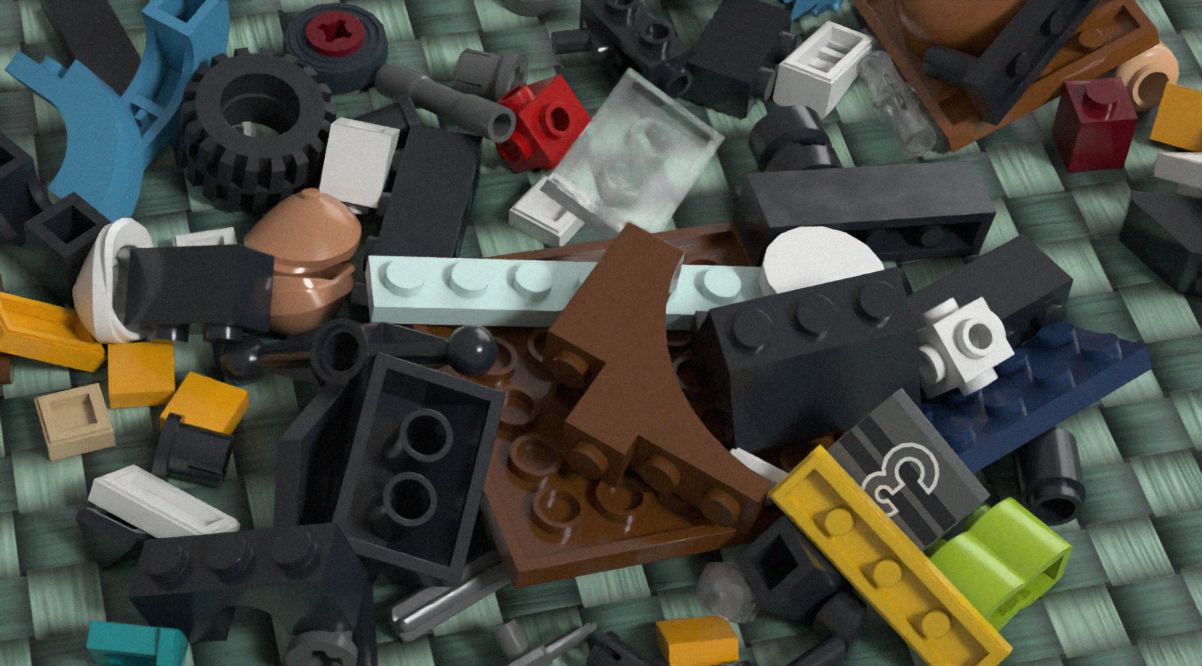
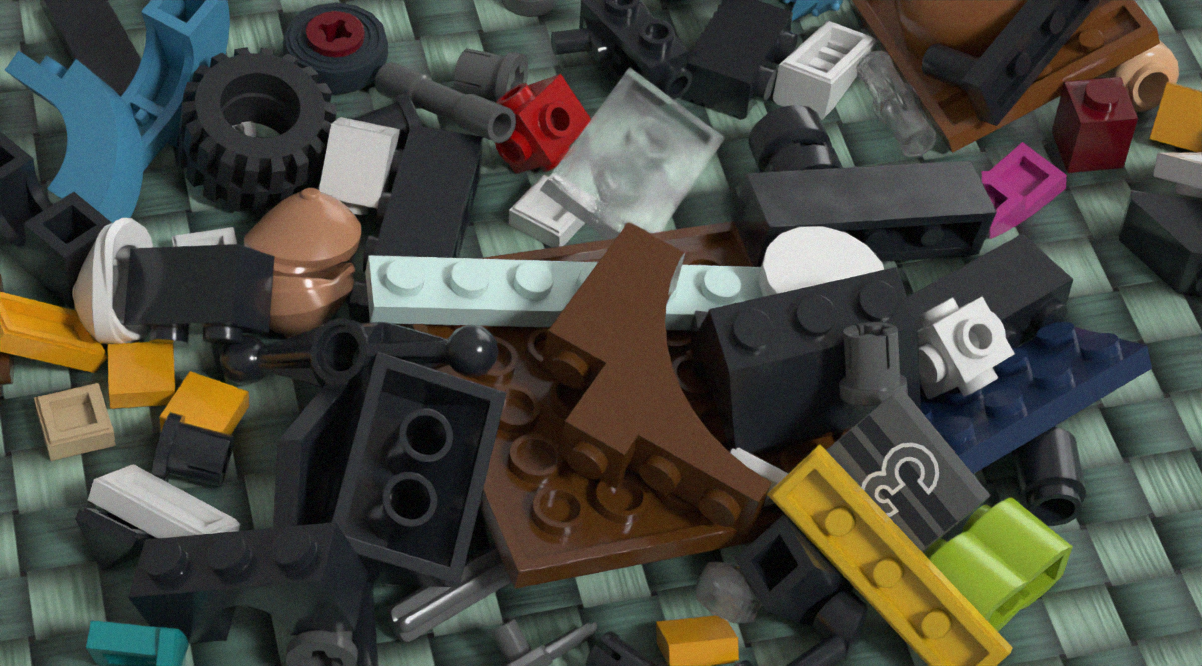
none -> dark grey bush [839,322,908,406]
none -> dark pink slope [981,142,1067,239]

